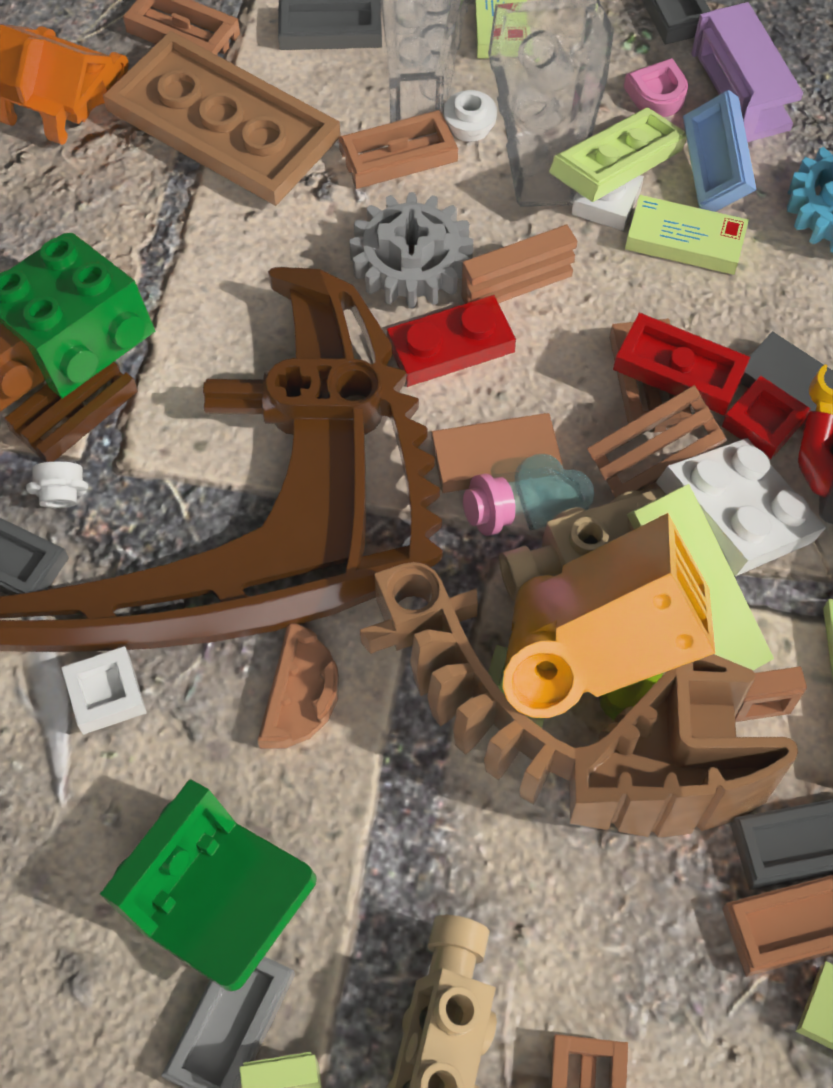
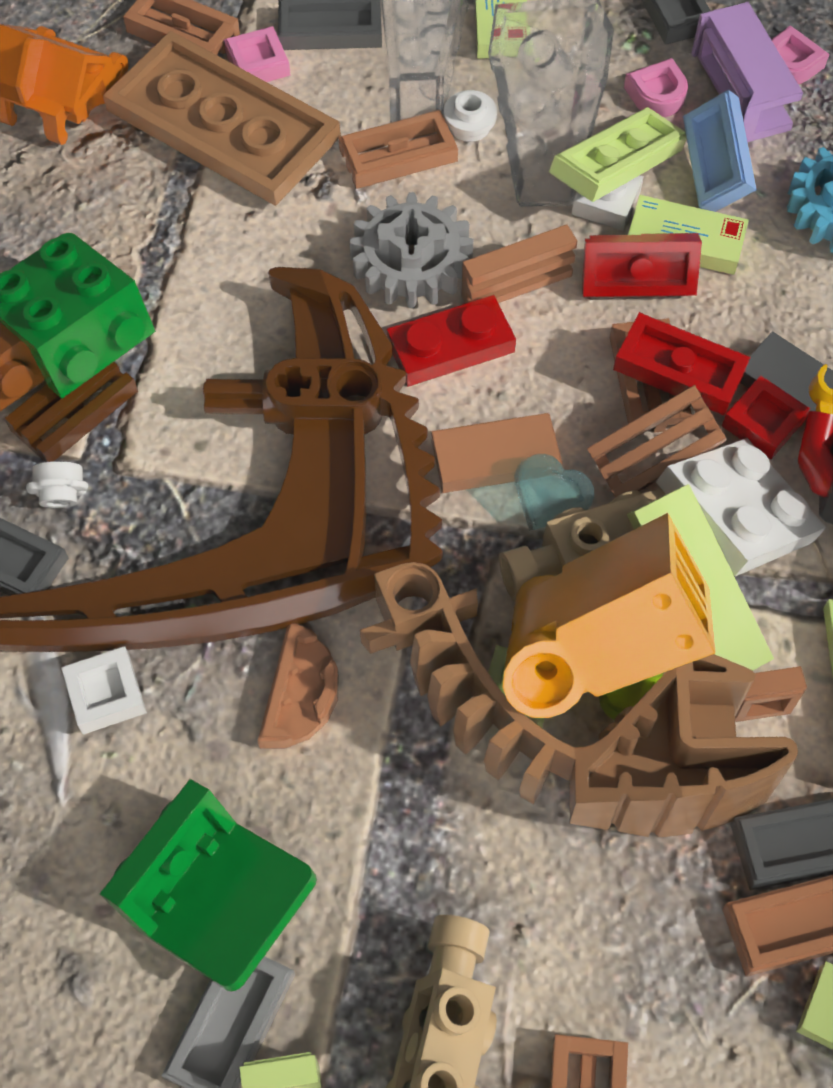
bright pink plate [463,473,515,536] -> none
none -> bright pink tile [224,26,291,82]
none -> red plate [582,233,702,297]
none -> bright pink tile [771,25,829,84]

